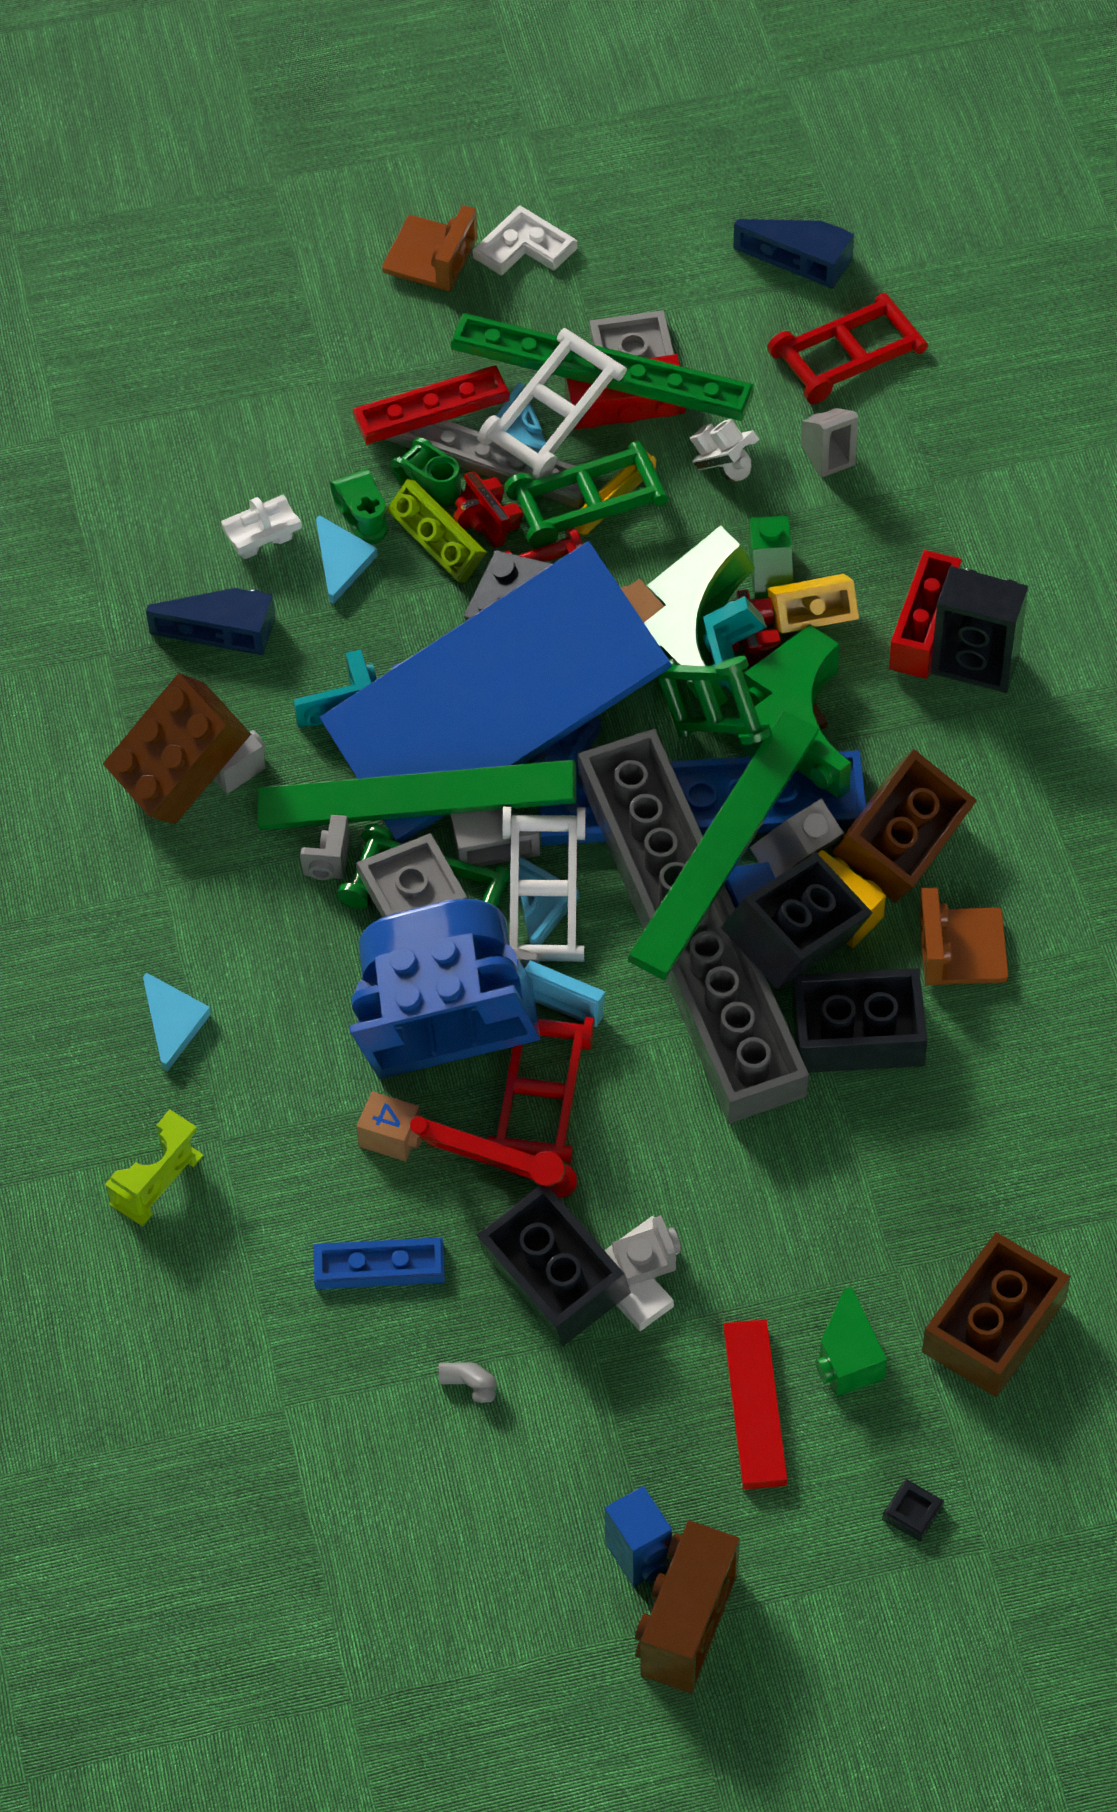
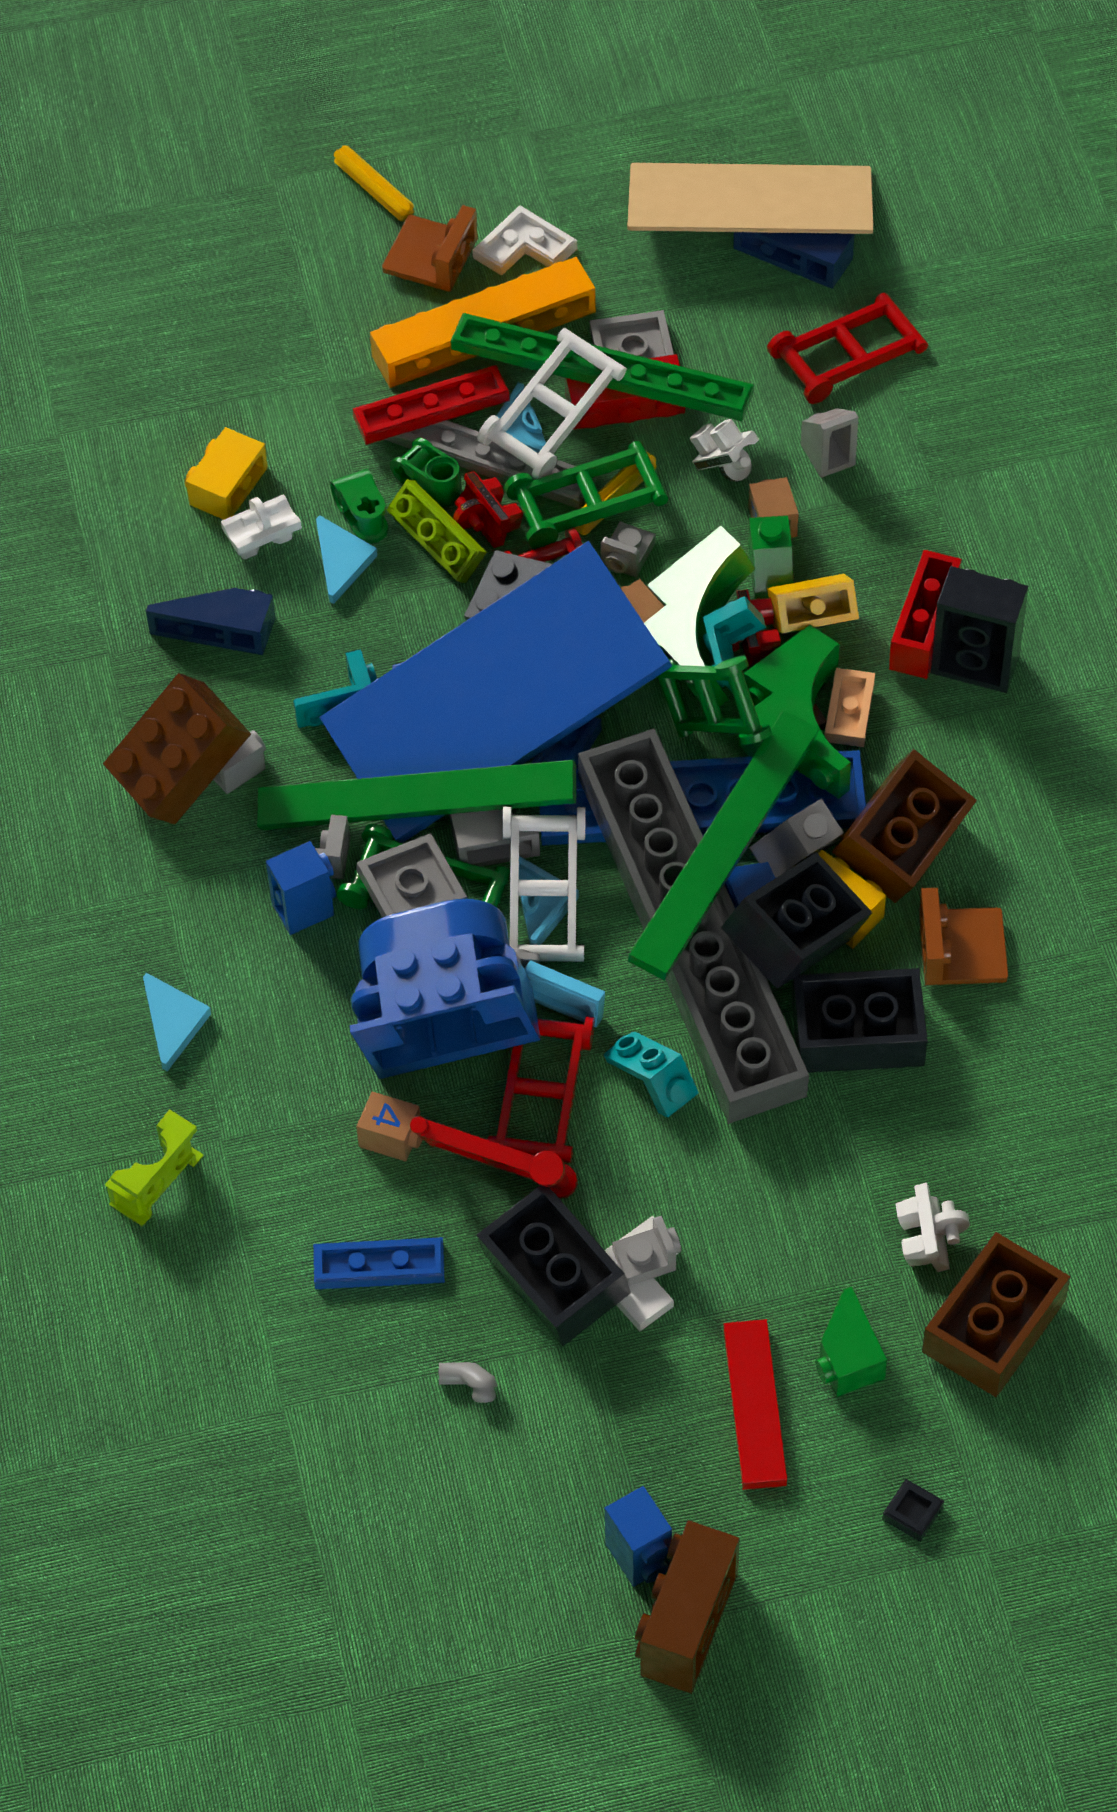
none -> yellow brick [185,427,268,520]
none -> blue brick [266,841,337,935]
none -> yellow axle [334,145,414,222]
none -> light orange brick [370,257,596,388]
none -> light grey bracket [600,522,656,578]
none -> teal bracket [604,1032,699,1118]
none -> tan piece [627,163,873,234]
none -> medium nougat brick [748,477,799,538]
none -> light nougat plate [824,668,875,747]
none -> white hips [896,1183,970,1272]

